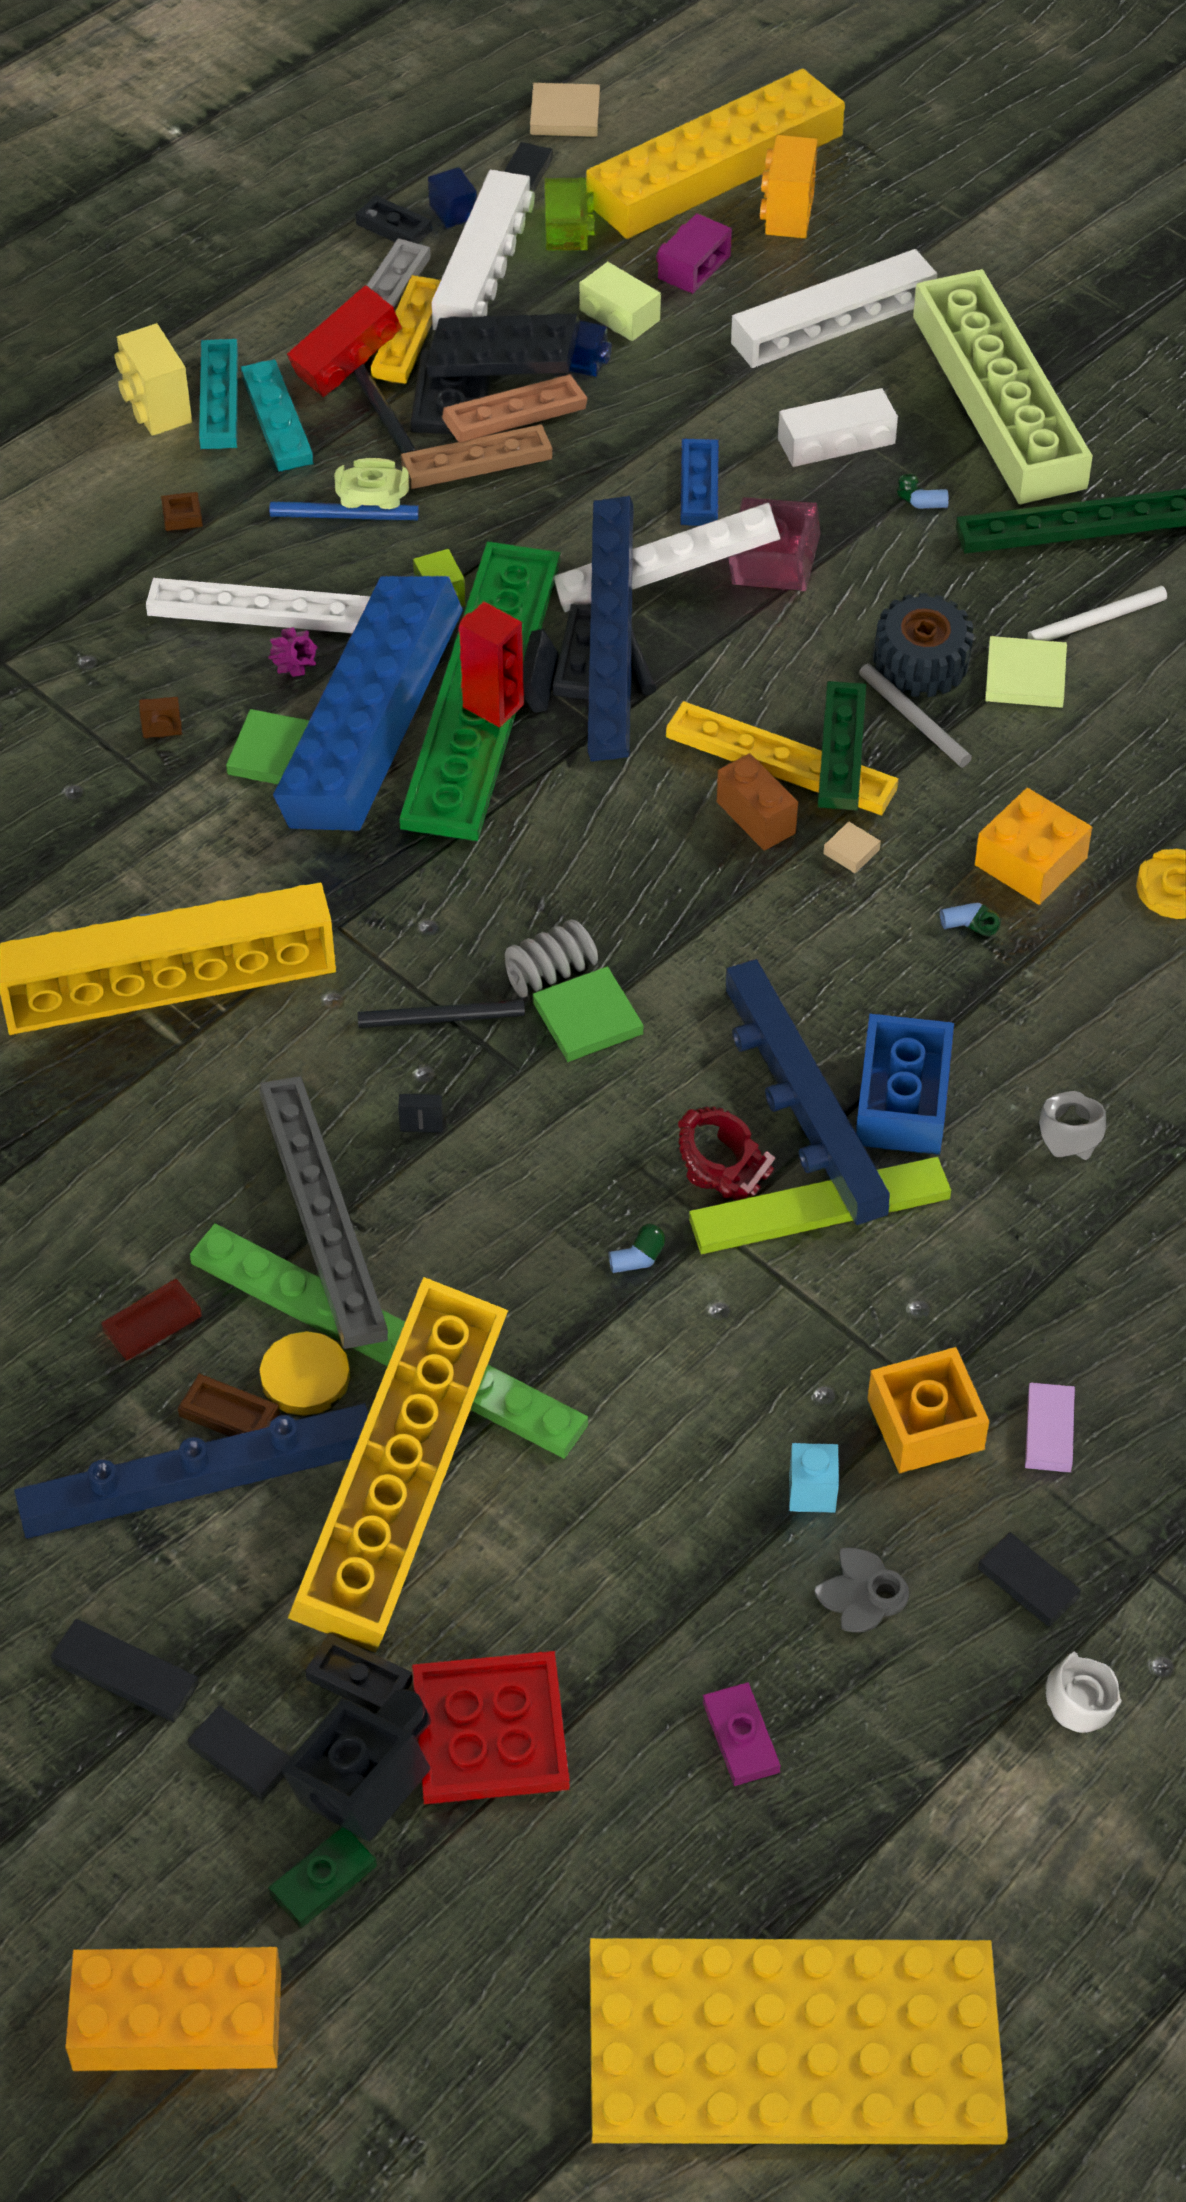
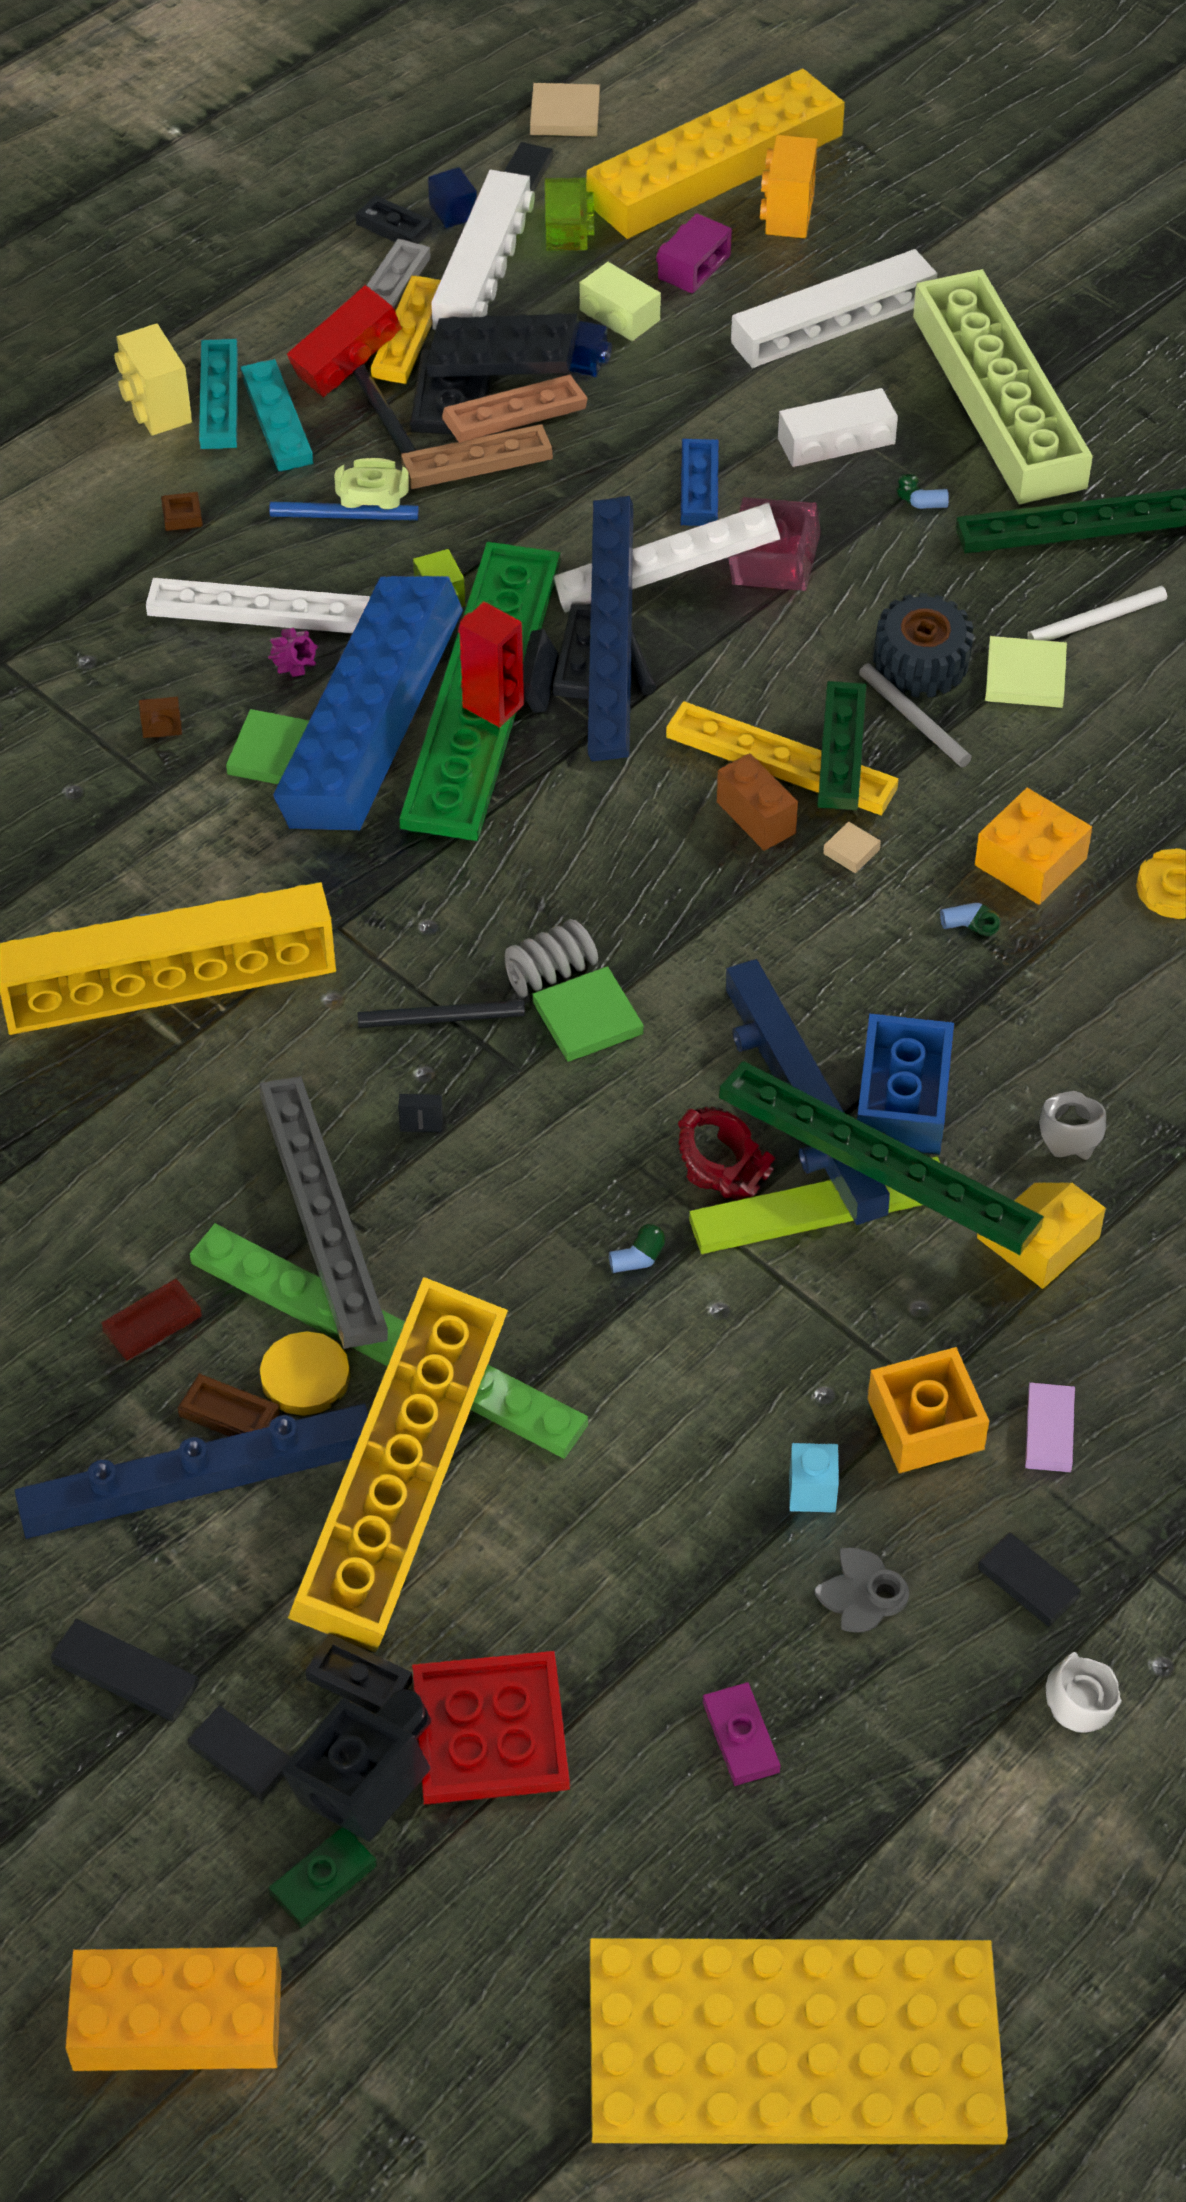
none -> dark green plate [719,1061,1044,1255]
none -> yellow slope [977,1183,1106,1289]

